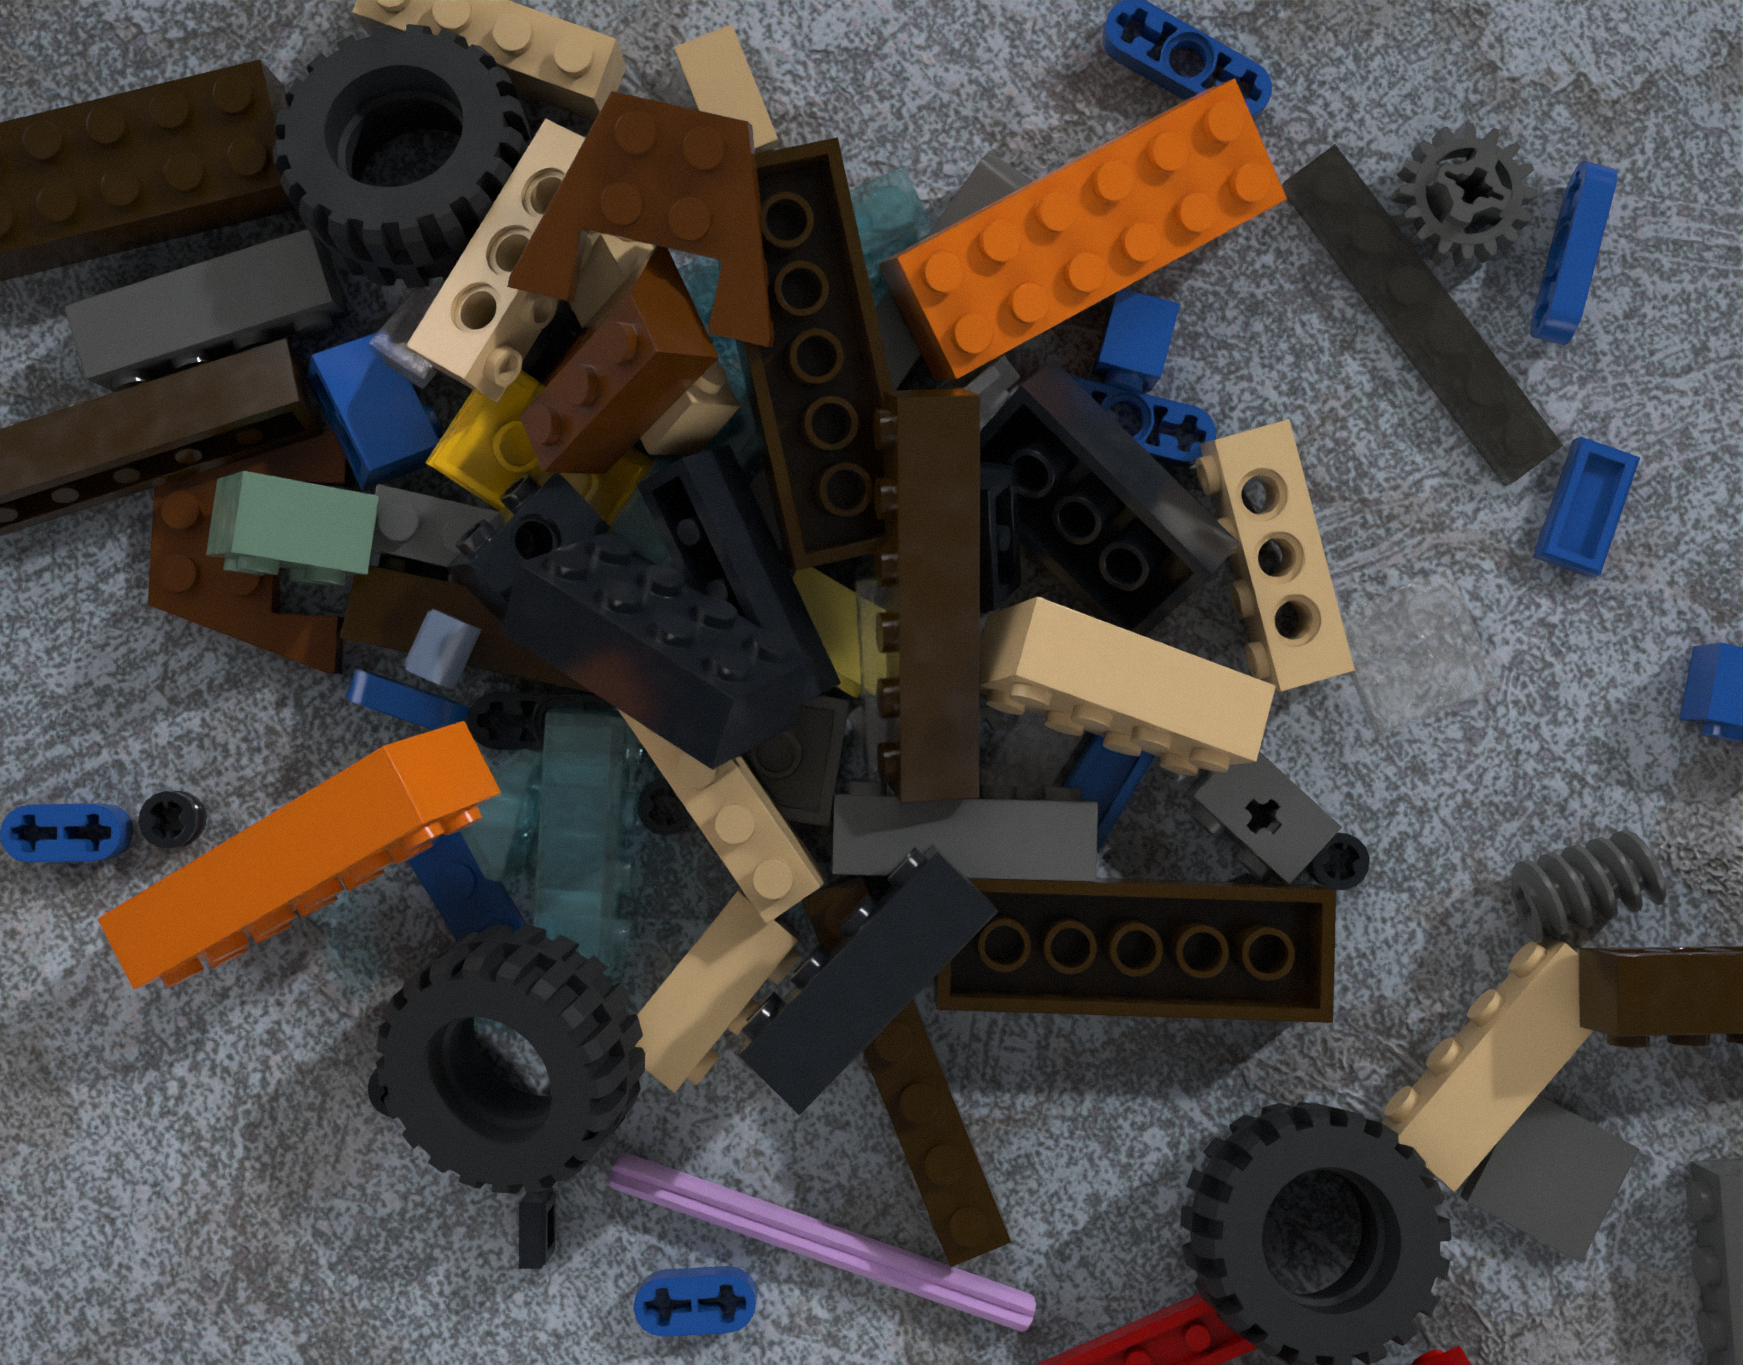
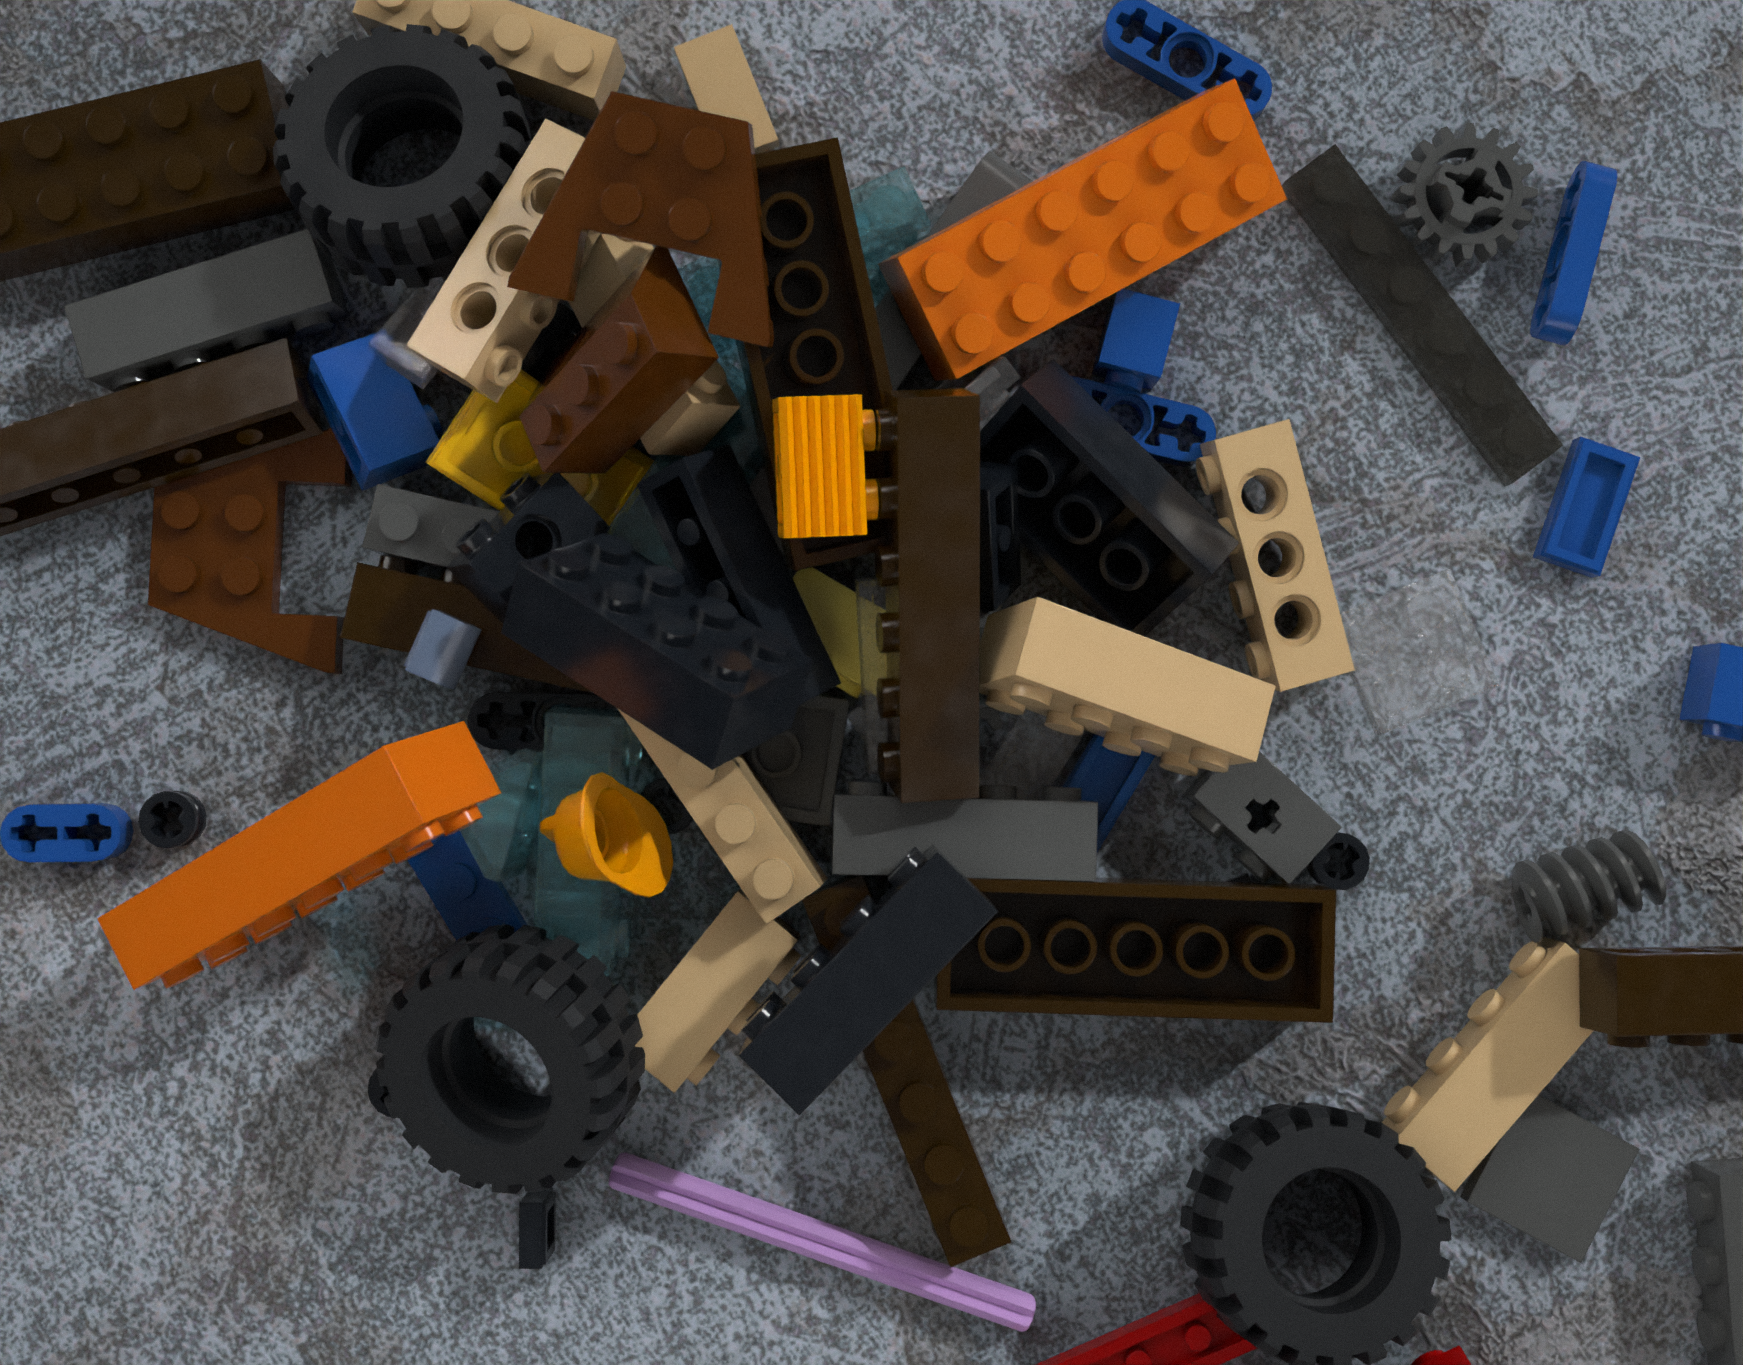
sand green brick [206,471,379,586] -> none
blue beam [345,668,470,730] -> none
blue beam [634,1266,758,1337] -> none
none -> light orange piece [540,772,673,898]
none -> light orange brick [772,394,879,538]

